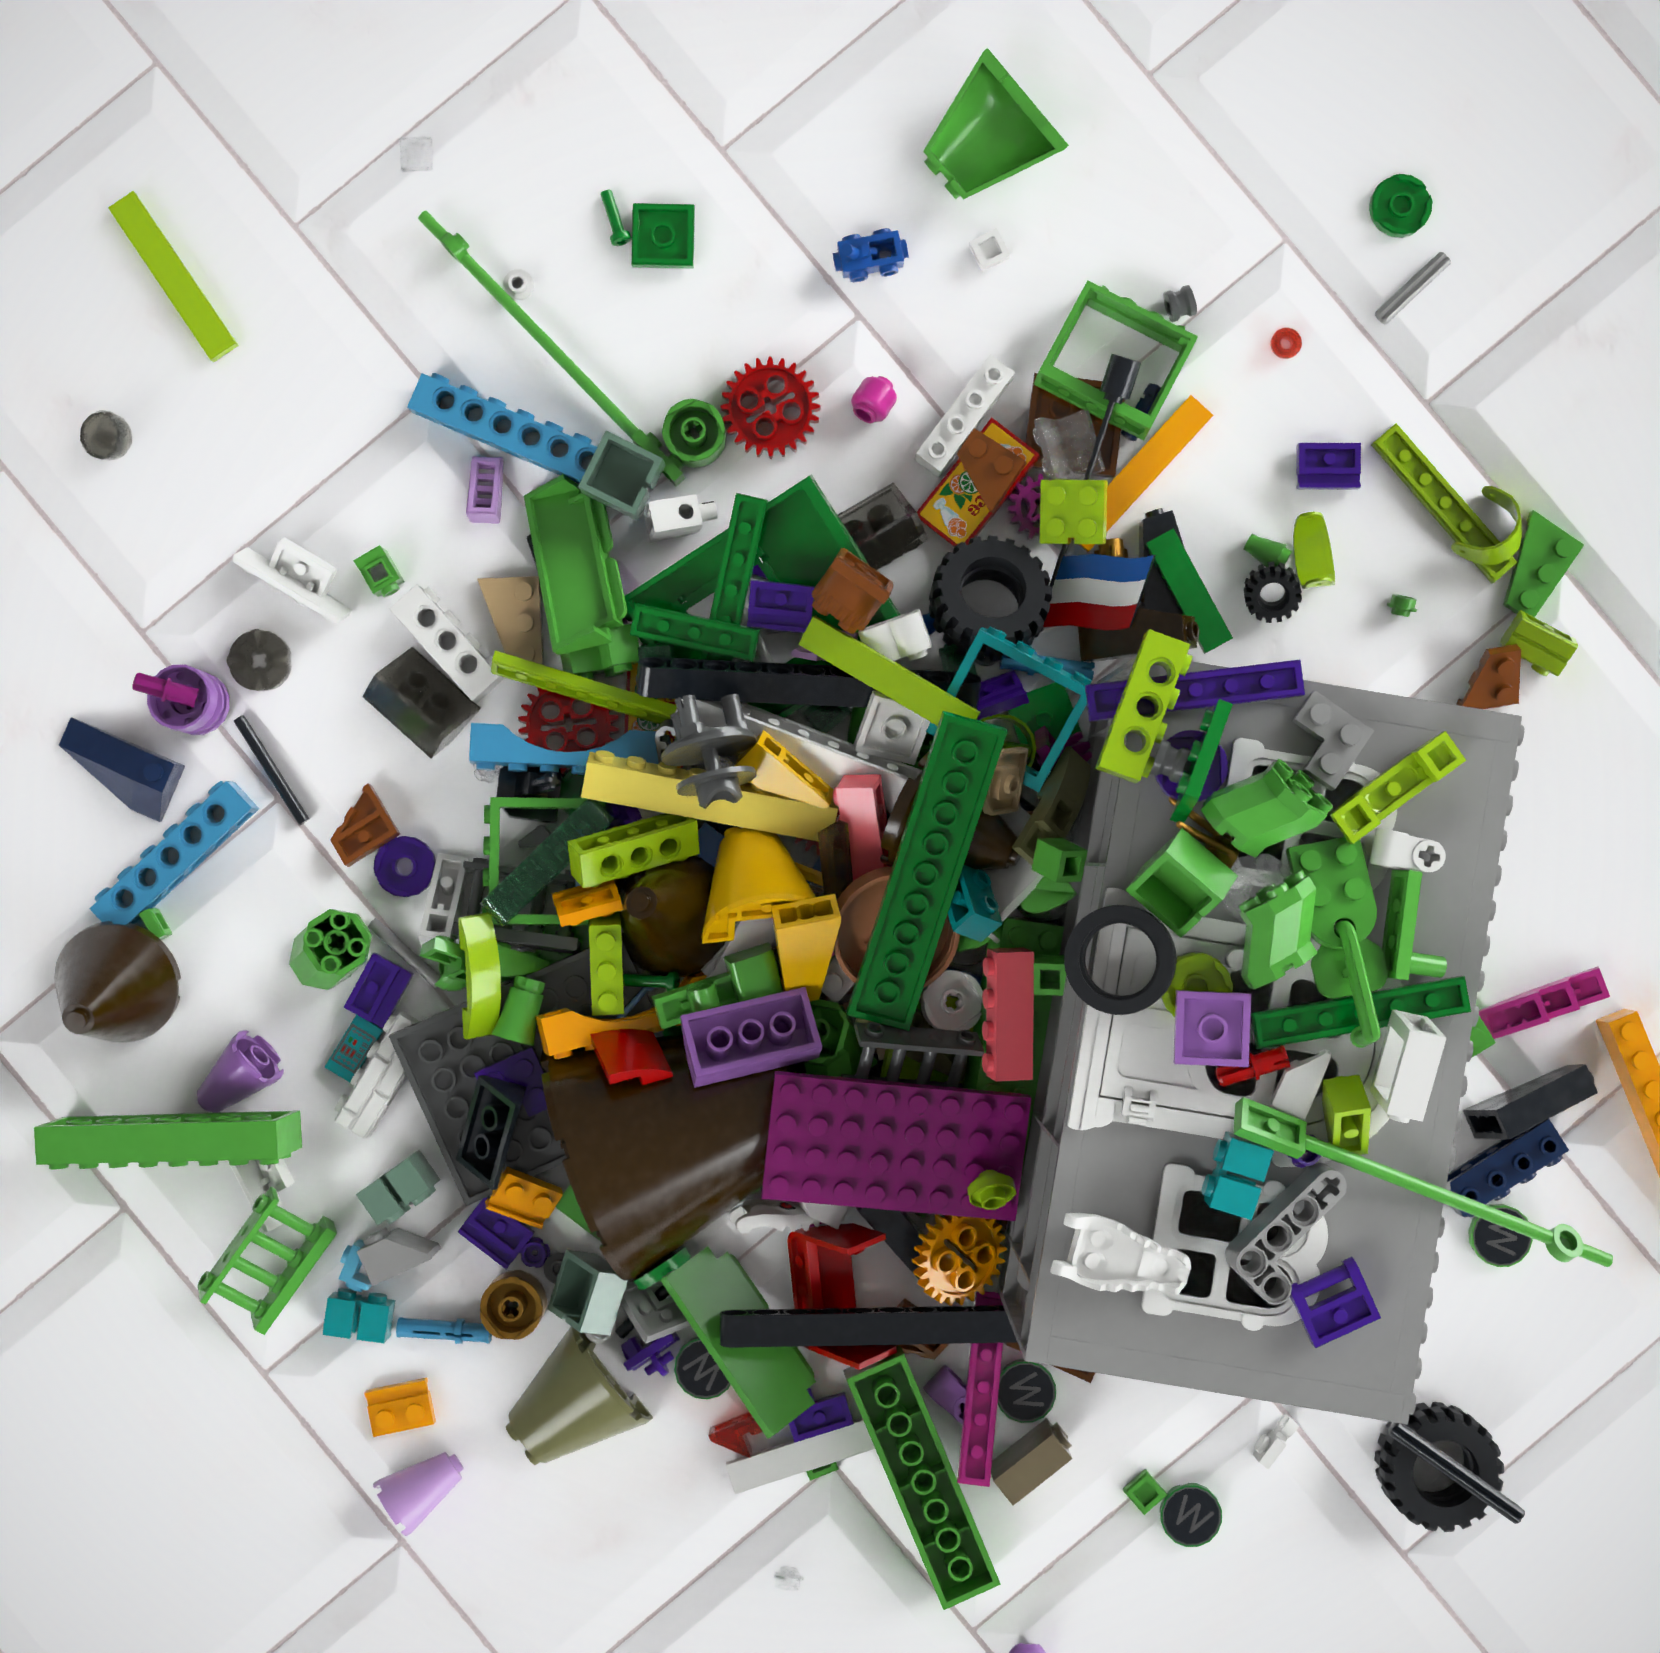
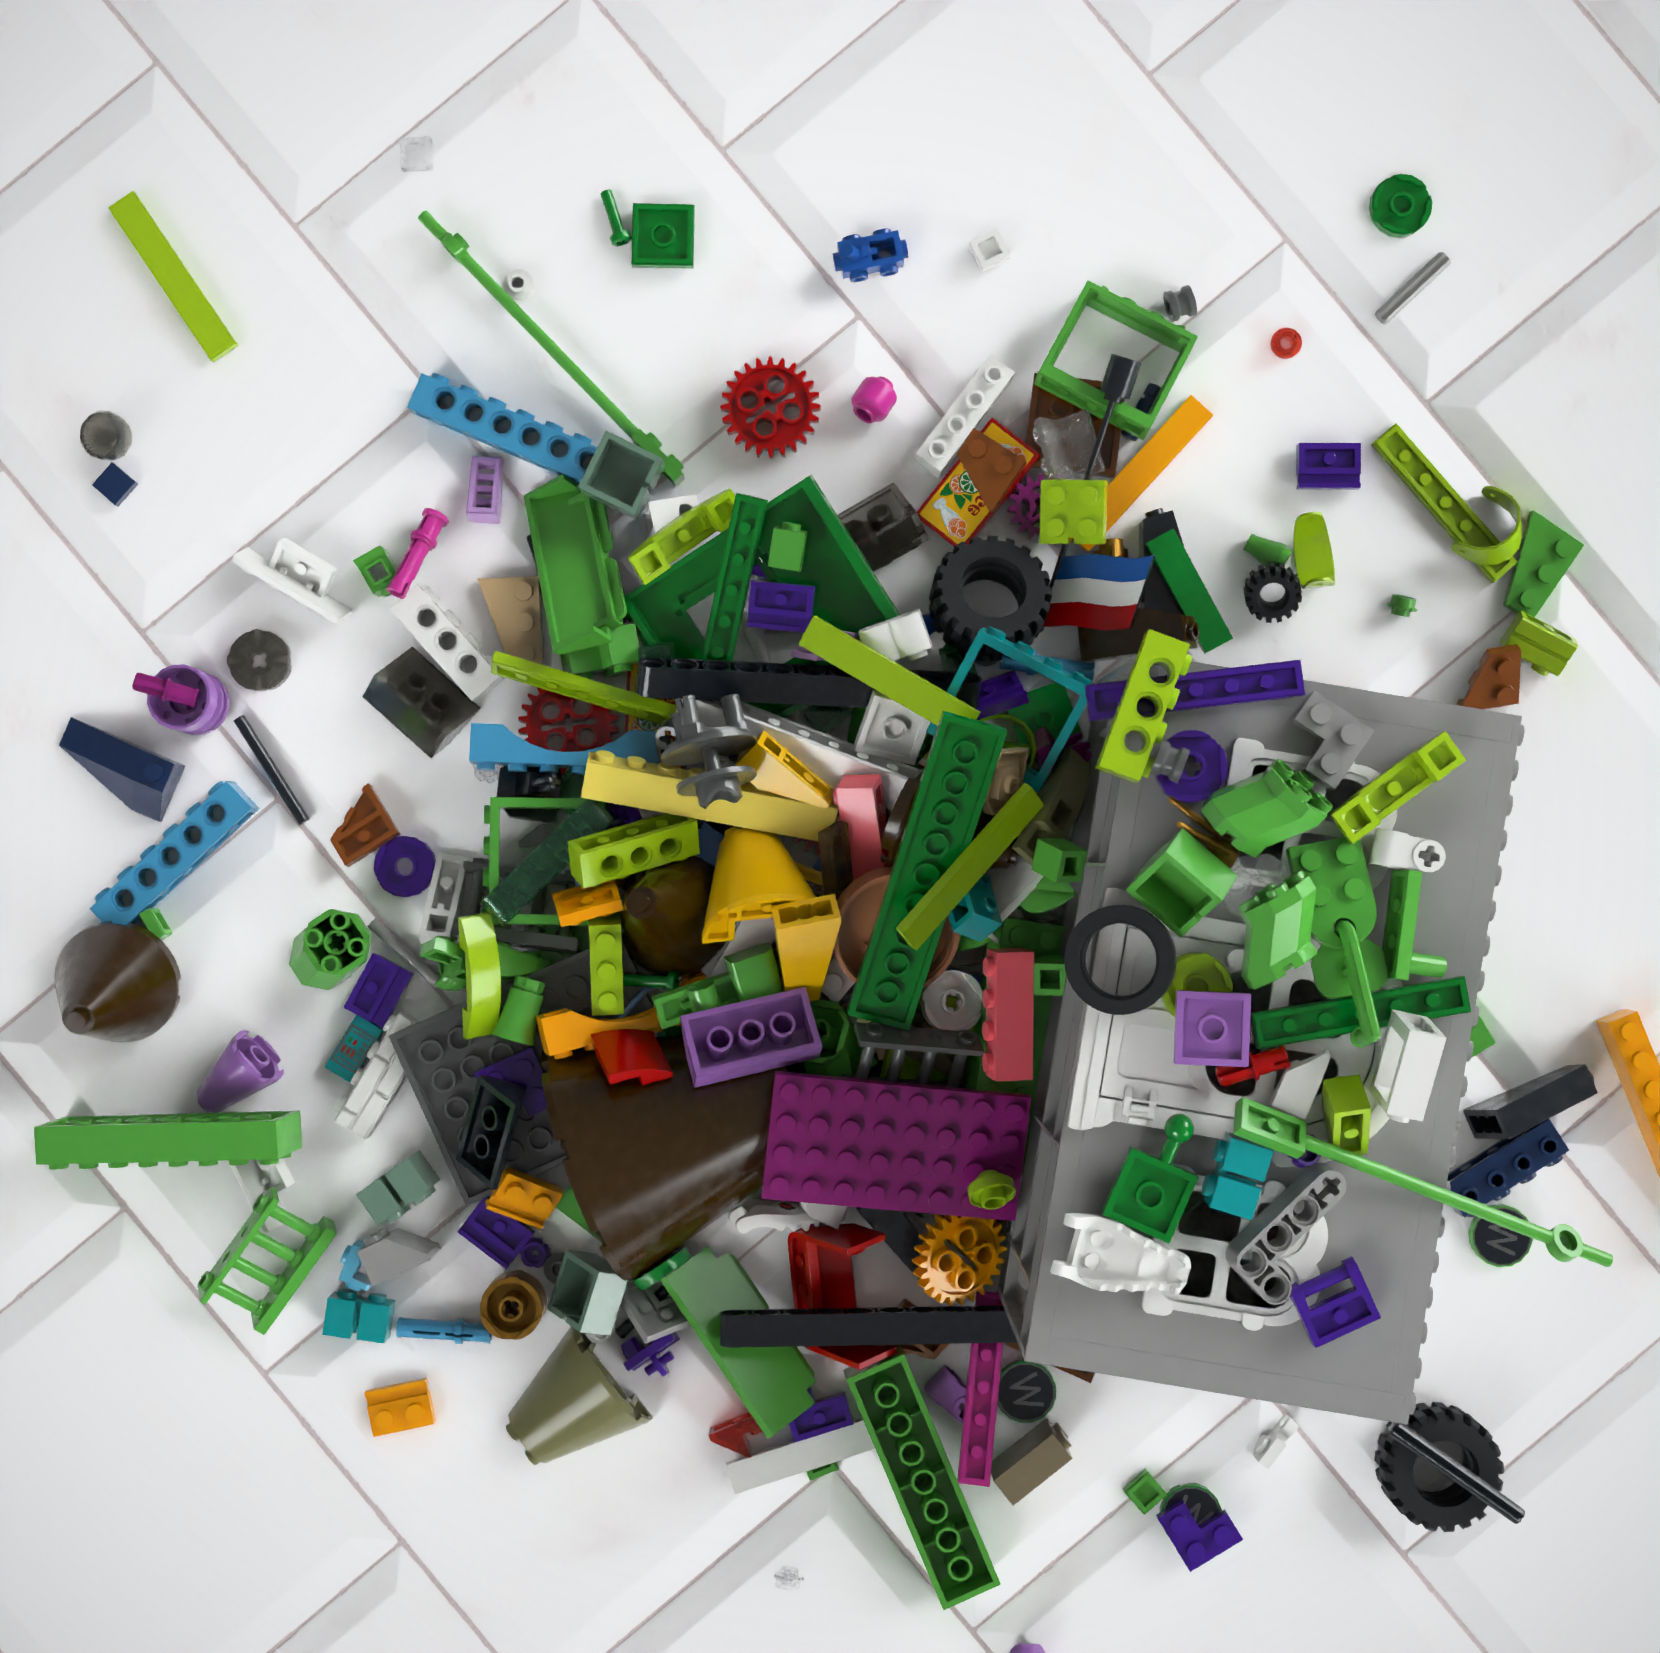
lavender cone [373,1452,464,1537] -> none
green tile [630,603,761,662] -> none
bright green brick [662,399,726,468] -> none
black tile [674,1337,731,1400] -> none
dark orange piece [811,548,894,634] -> none
bright green cone [923,47,1069,200] -> none
green wing [1169,699,1233,823] -> none
dark pink slope [1479,966,1610,1039] -> none
none -> dark blue tile [92,462,138,507]
none -> dark pink pin [386,508,449,599]
none -> lime slope [628,488,735,585]
none -> bright green brick [768,522,808,572]
none -> lime tile [896,783,1044,951]
none -> green plate [1101,1114,1199,1243]
none -> dark purple plate [1156,1499,1243,1572]

